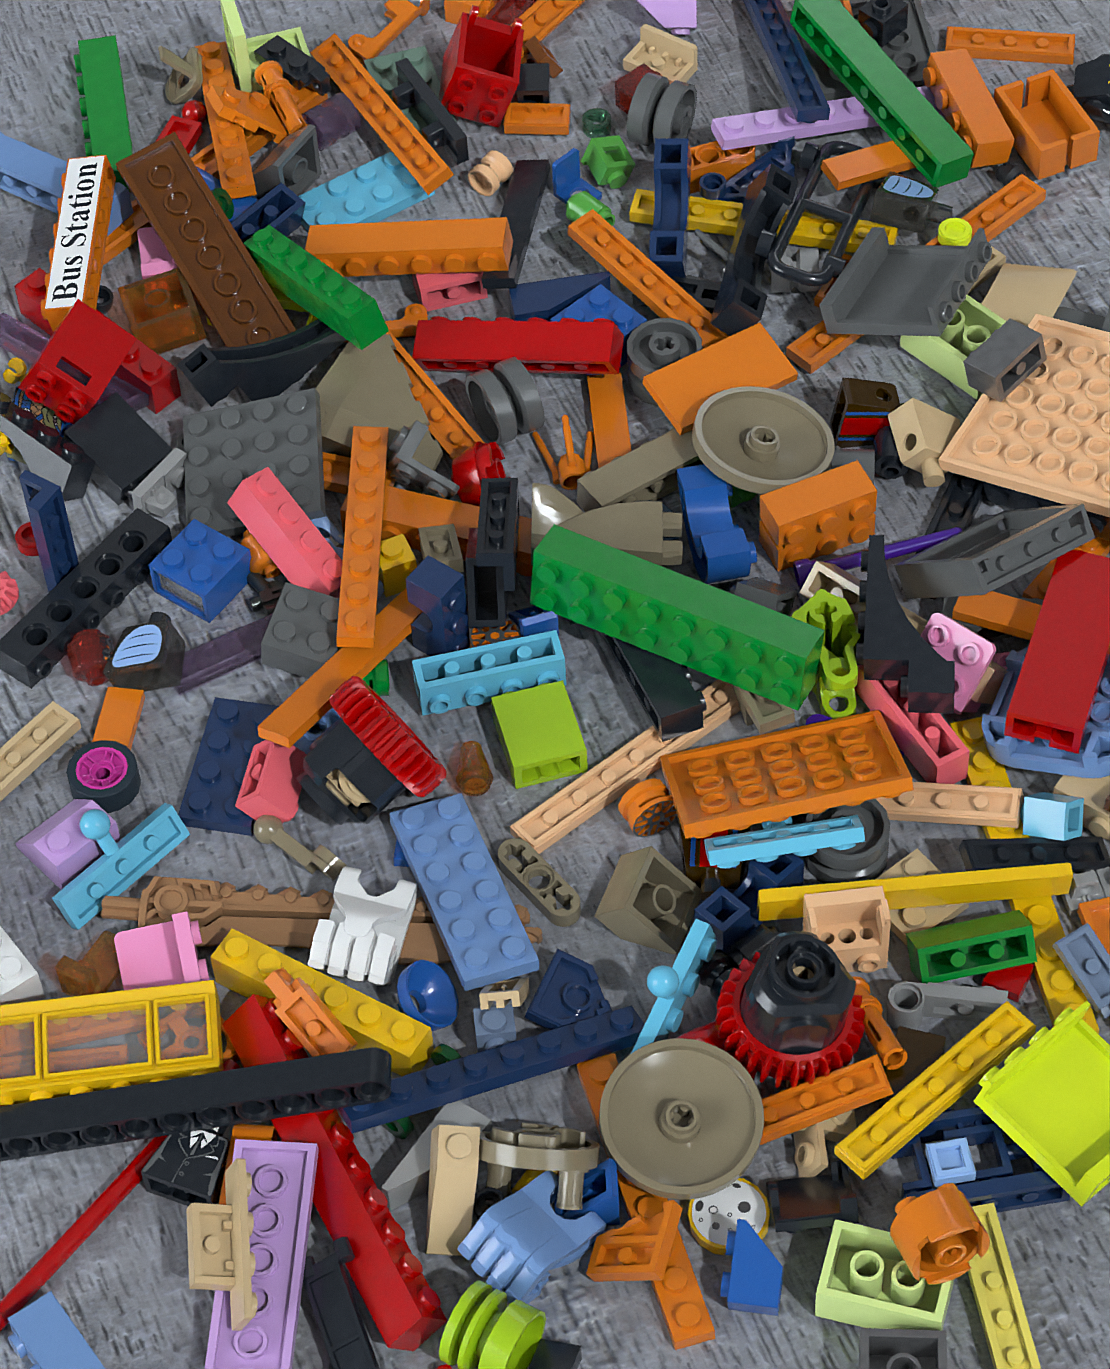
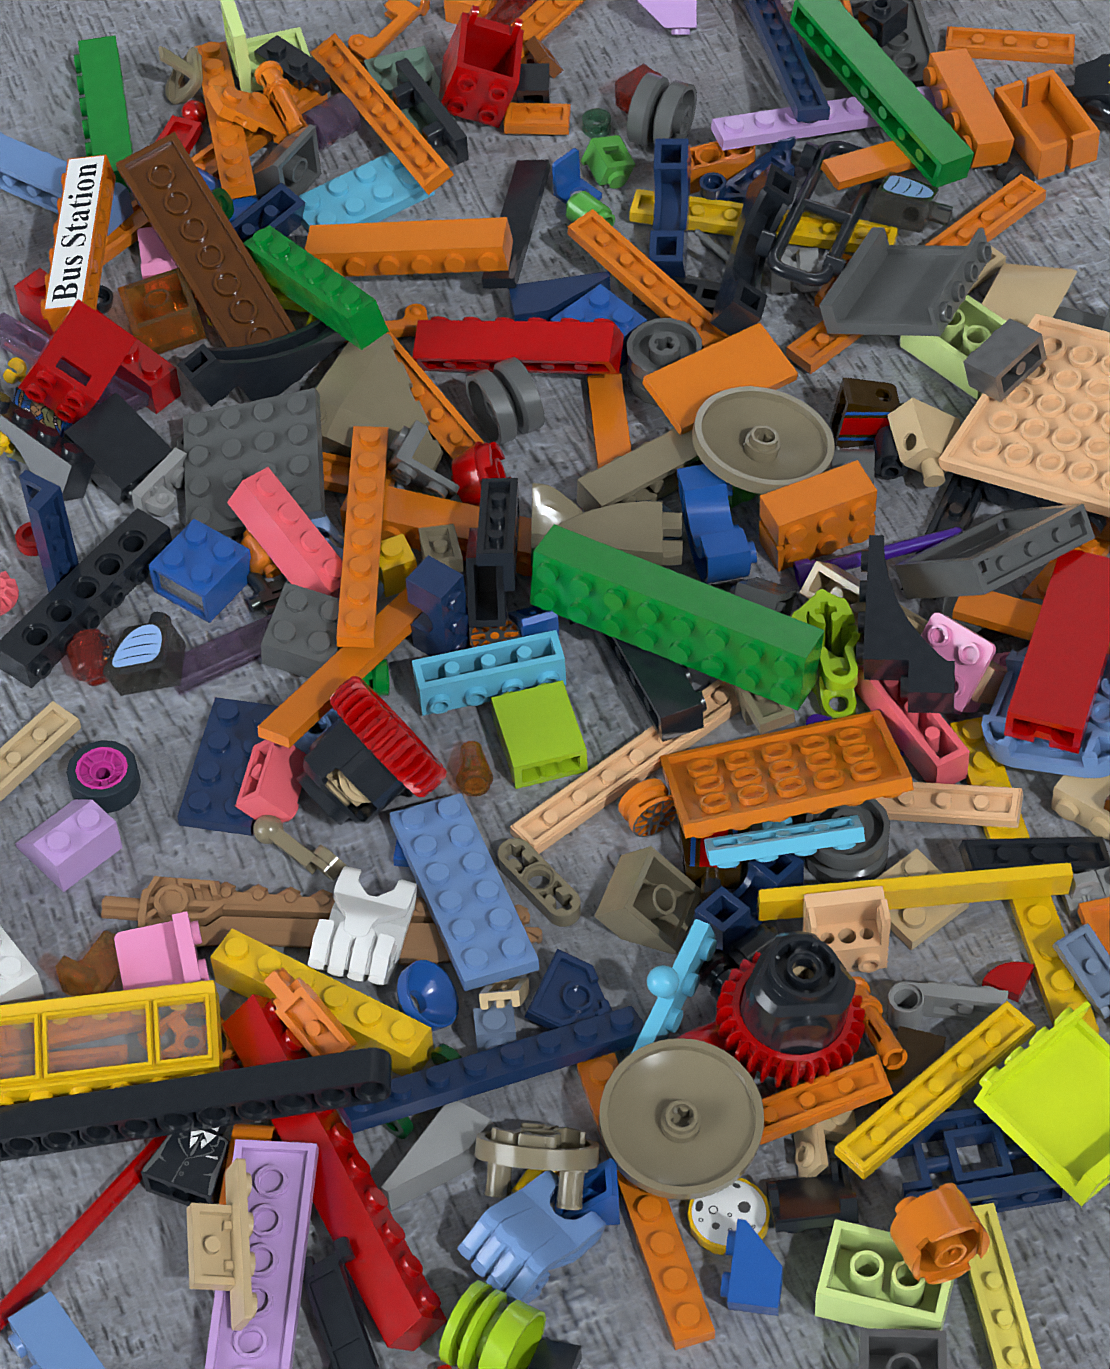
medium azure plate [52,803,190,930] -> none
orange tile [92,687,145,750] -> none
coral brick [412,271,488,312] -> none
tan slope [425,1125,480,1256] -> none
light nougat wheel [468,150,513,197] -> none
black hinge [473,1187,504,1219] -> none
orange plant [532,414,594,490] -> none
orange wing [586,1200,683,1282] -> none
tan bracket [623,24,698,84] -> none
green brick [906,910,1037,984] -> none
light blue tile [925,1137,976,1187] -> none
neon yellow tile [938,218,972,246] -> none
medium azure brick [1020,792,1084,841] -> none

